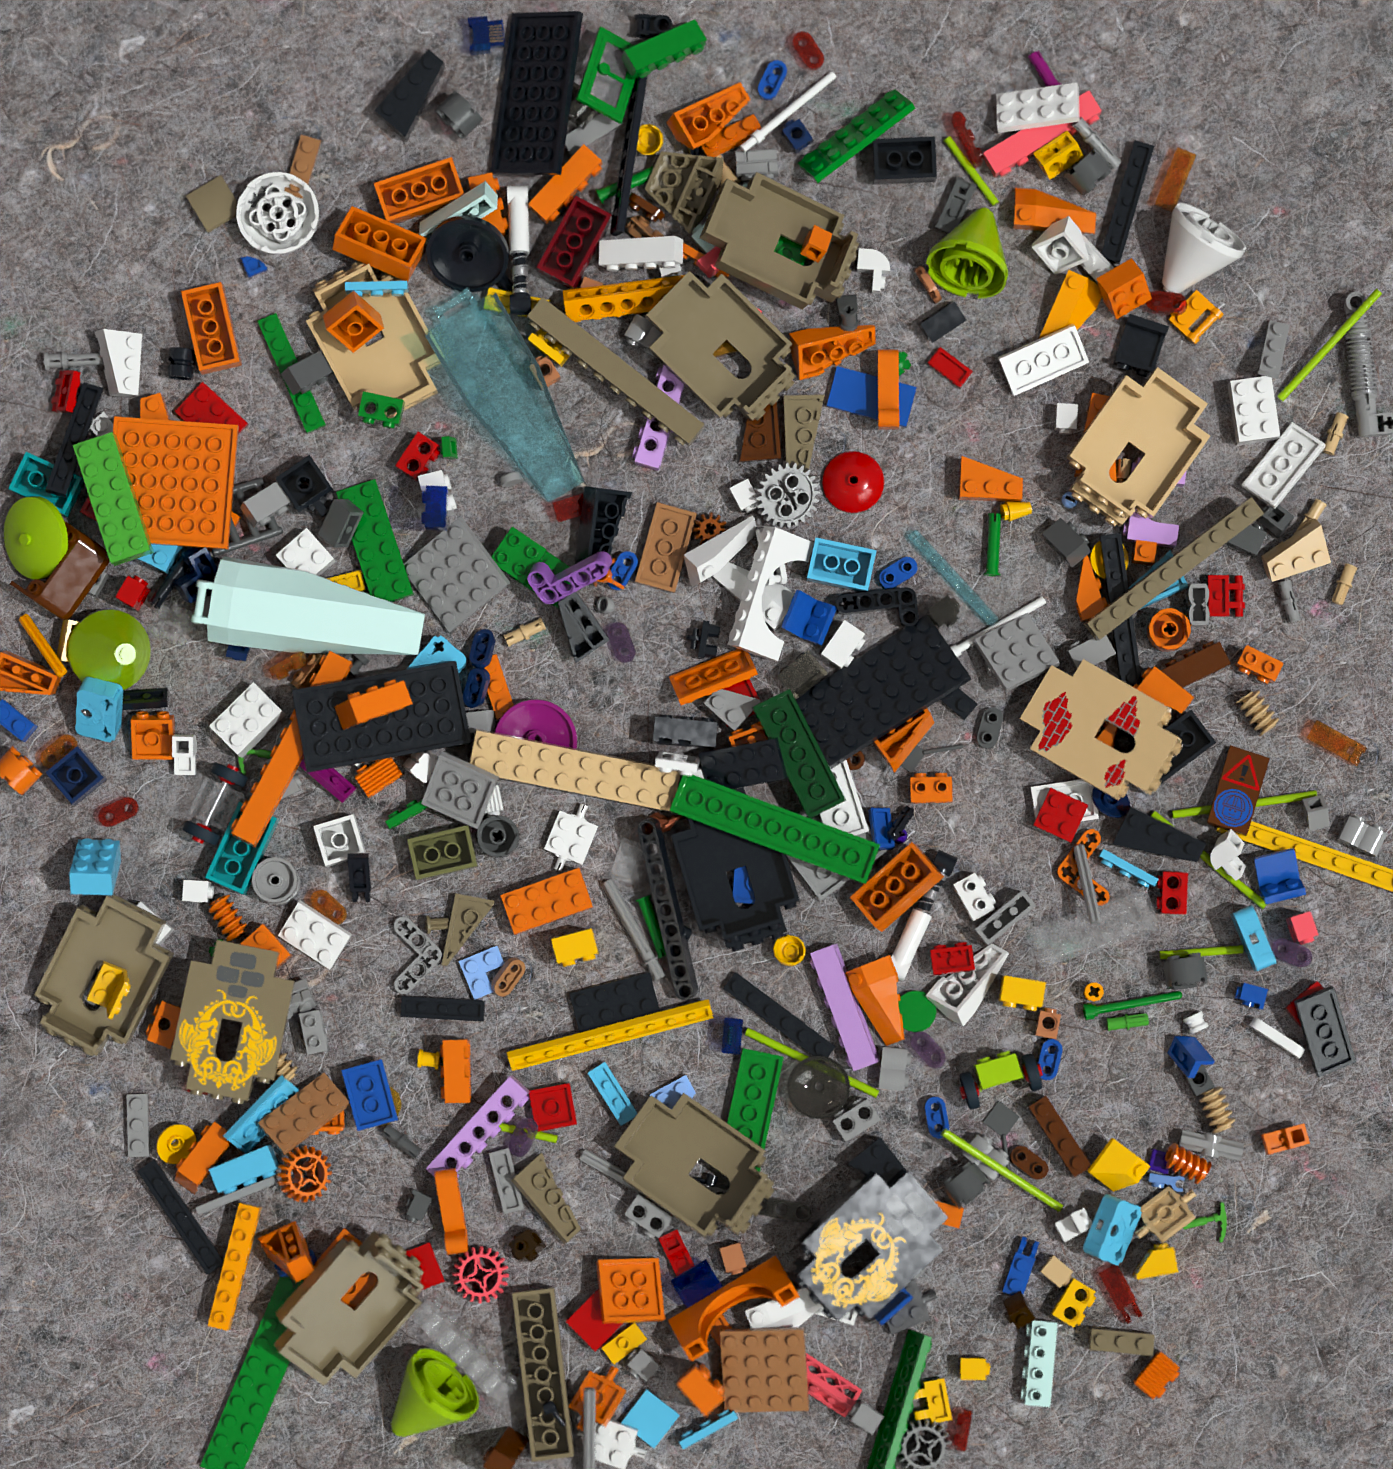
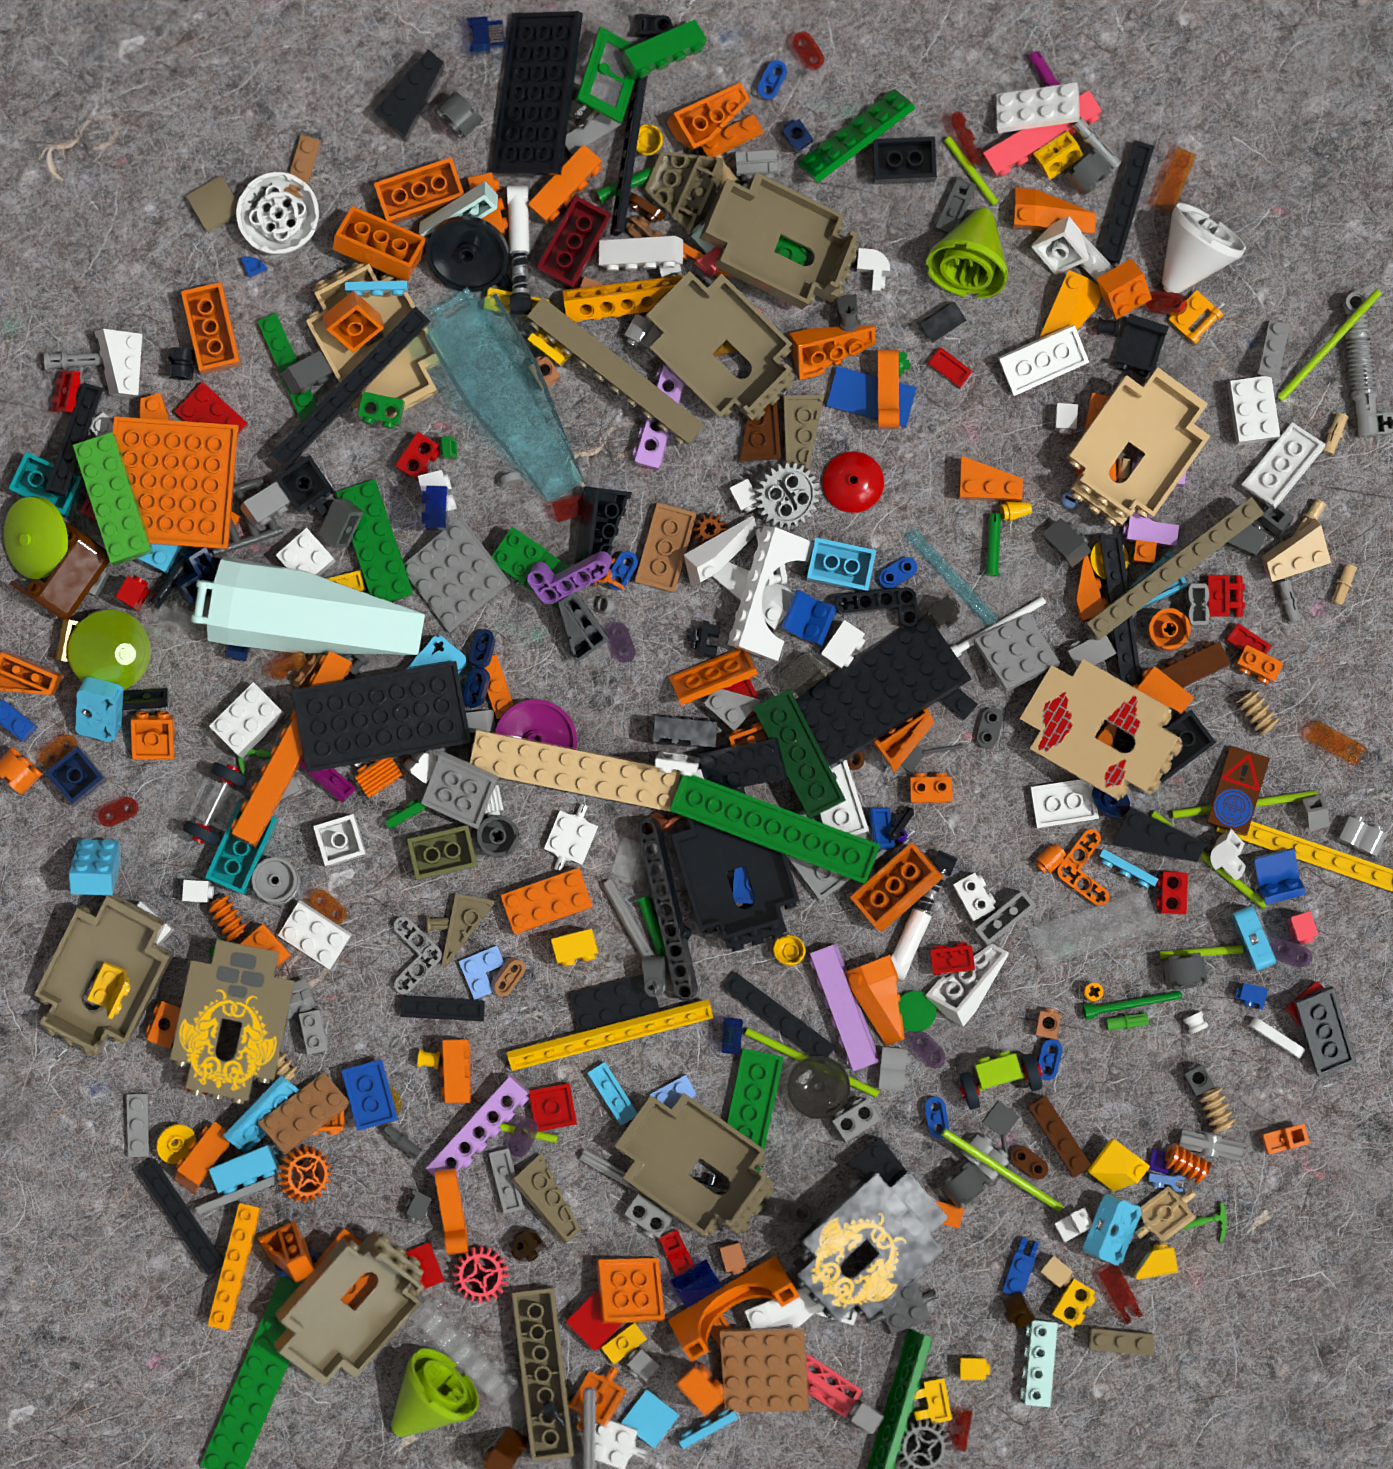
light orange axle [19,614,67,678] -> none
white brick [172,734,197,775] -> none
orange wedge [335,679,413,730] -> none
black hinge [348,853,371,902] -> none
tan pin [503,617,546,647] -> none
white bar [740,71,836,153] -> none
orange brick [800,225,832,263] -> none
blue panel [873,1288,913,1326] -> none
nougat tile [914,265,942,303] -> none
yellow brick [998,976,1046,1011] -> none
red plate [1033,788,1088,843] -> none
light grey axle [1074,844,1101,924] -> none
orange brick [1133,1350,1180,1400] -> none
blue panel [1167,1036,1215,1078] -> none
none -> black plate [271,306,431,470]
none -> dark grey piece [642,956,666,997]
none -> orange brick [1036,843,1066,874]
none -> black bush [1096,317,1119,337]
none -> red plate [1226,623,1272,654]

